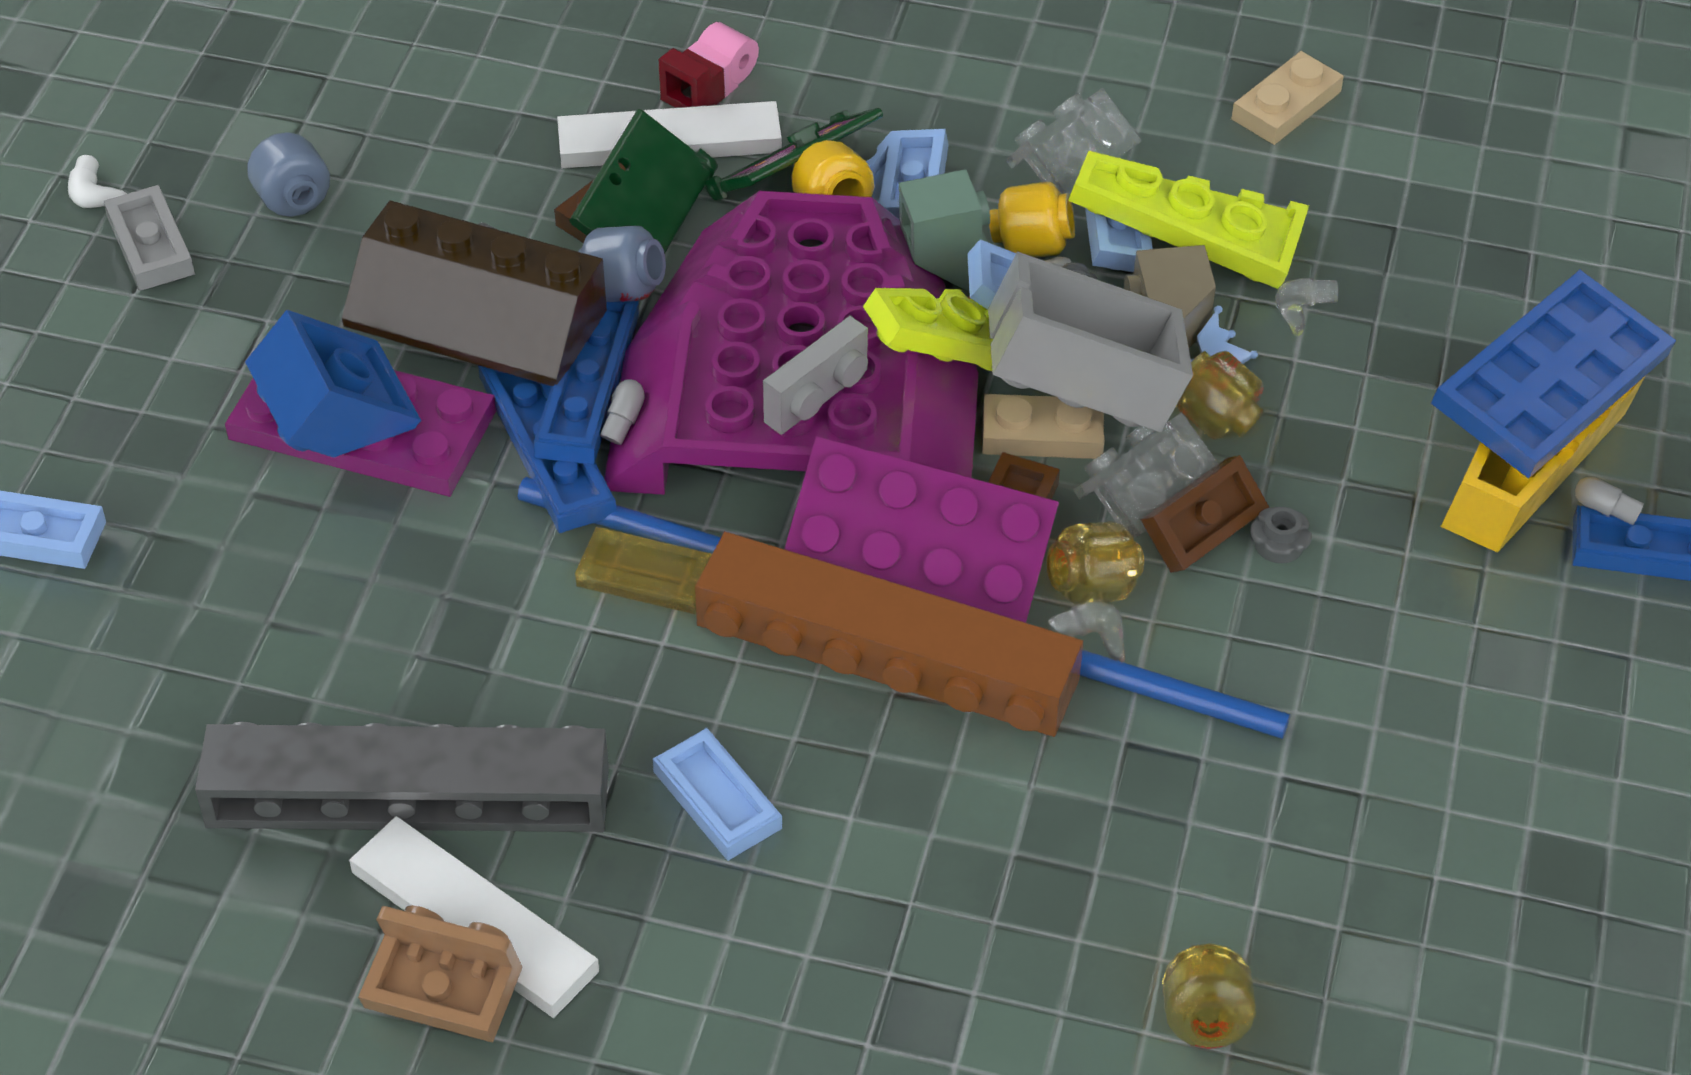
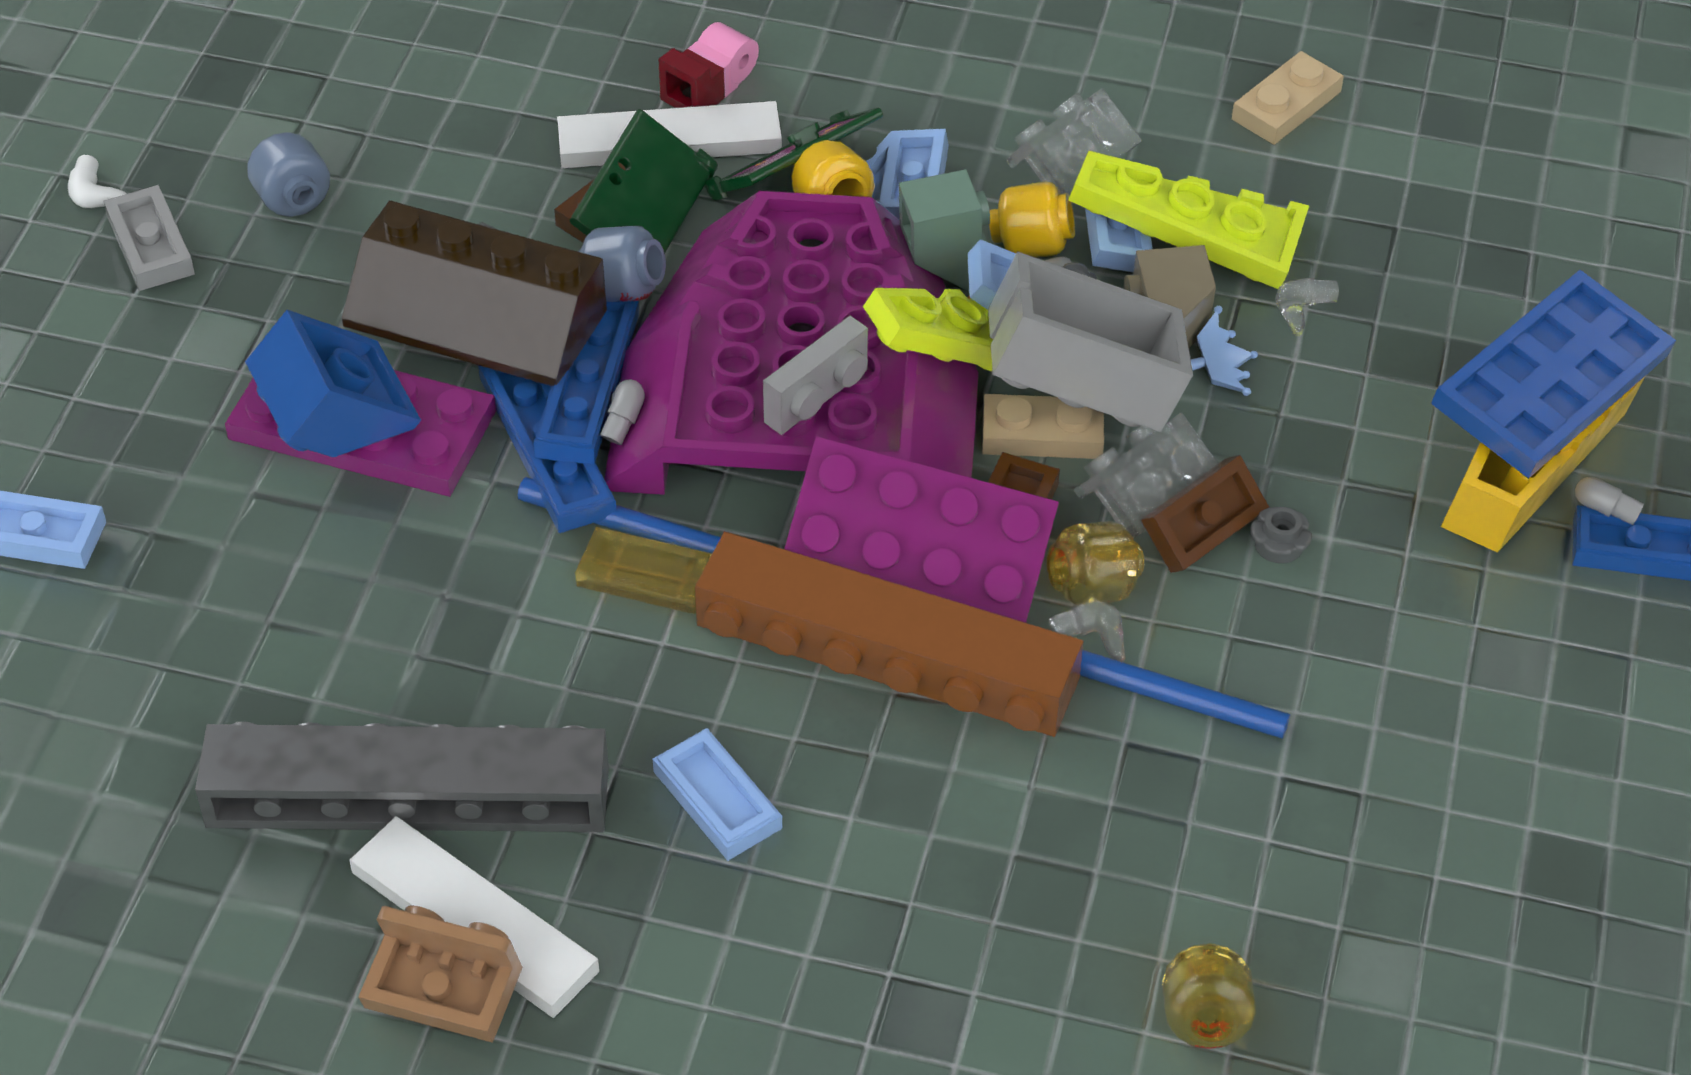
clear yellow head [1176,351,1264,439] -> none

